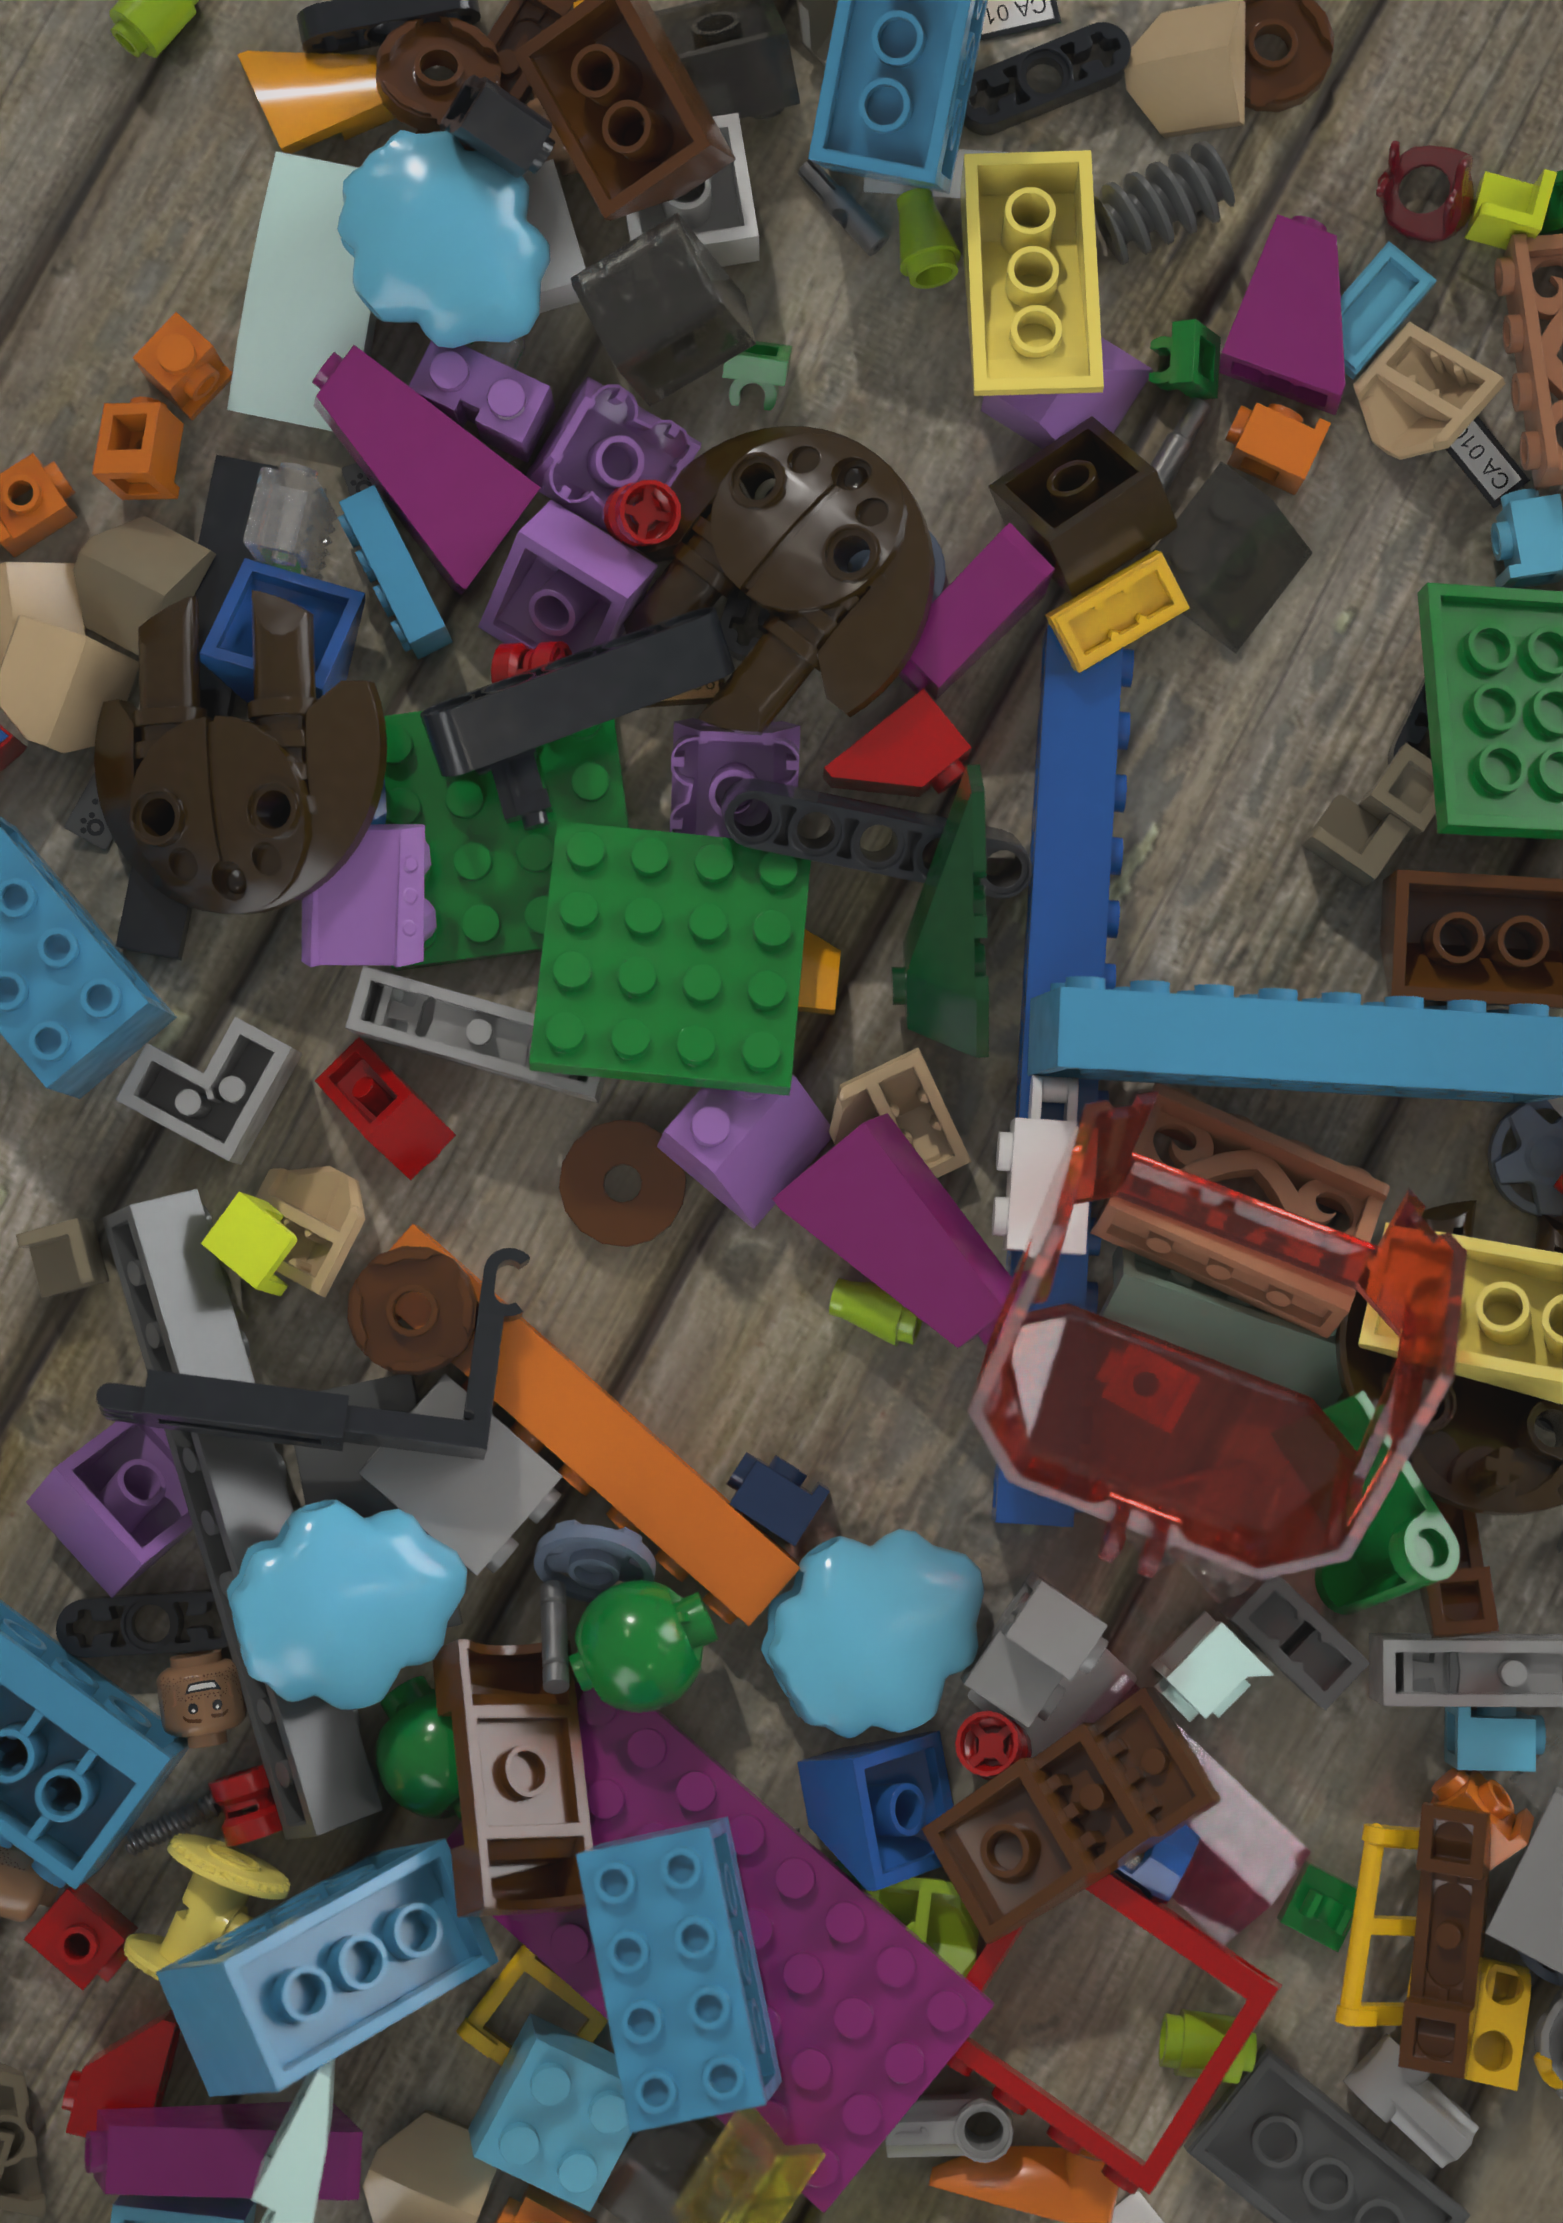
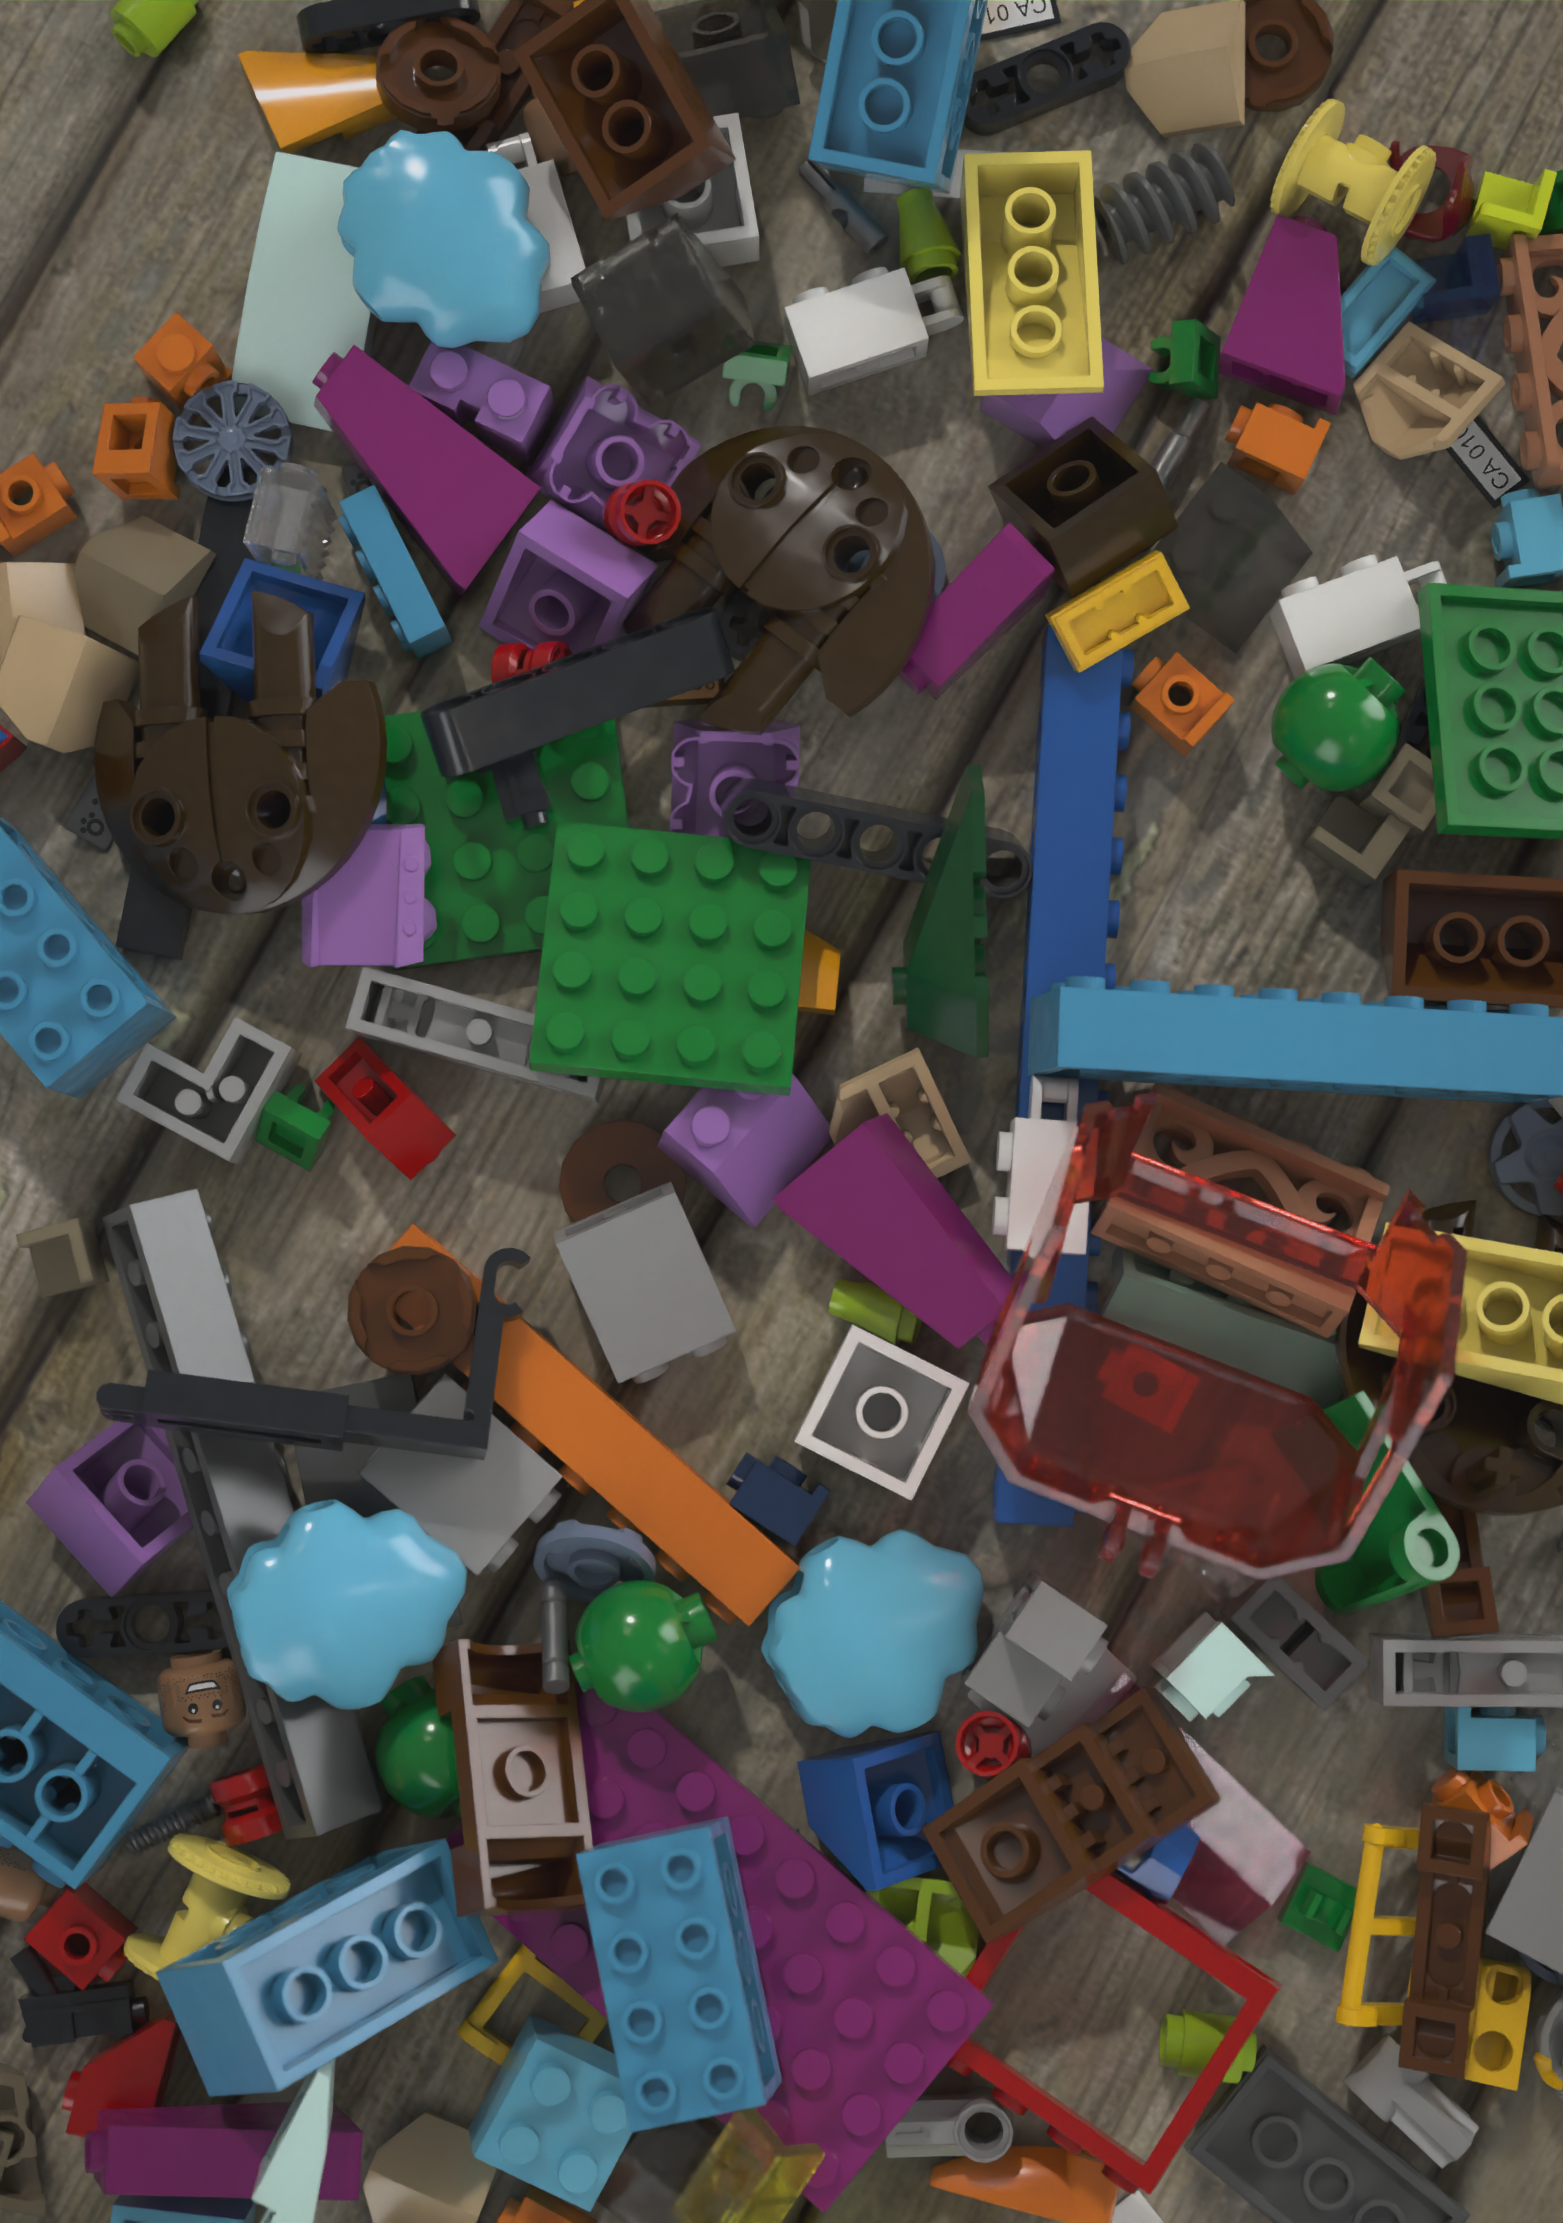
neon yellow panel [201,1191,297,1297] -> none
tan slope [255,1166,365,1298] -> none
black brick [440,75,555,178] -> none
red slope [823,688,972,797] -> none
none -> black piece [10,1945,150,2048]
none -> sand blue wheel [172,380,294,502]
none -> green tile [255,1083,335,1172]
none -> light grey brick [554,1181,737,1384]
none -> white brick [784,267,964,396]
none -> white brick [794,1325,970,1501]
none -> orange brick [1129,652,1235,757]
none -> white brick [1269,554,1447,679]
none -> light yellow hose [1270,99,1436,266]
none -> green brick [1271,656,1407,792]
none -> panel [1411,233,1500,324]

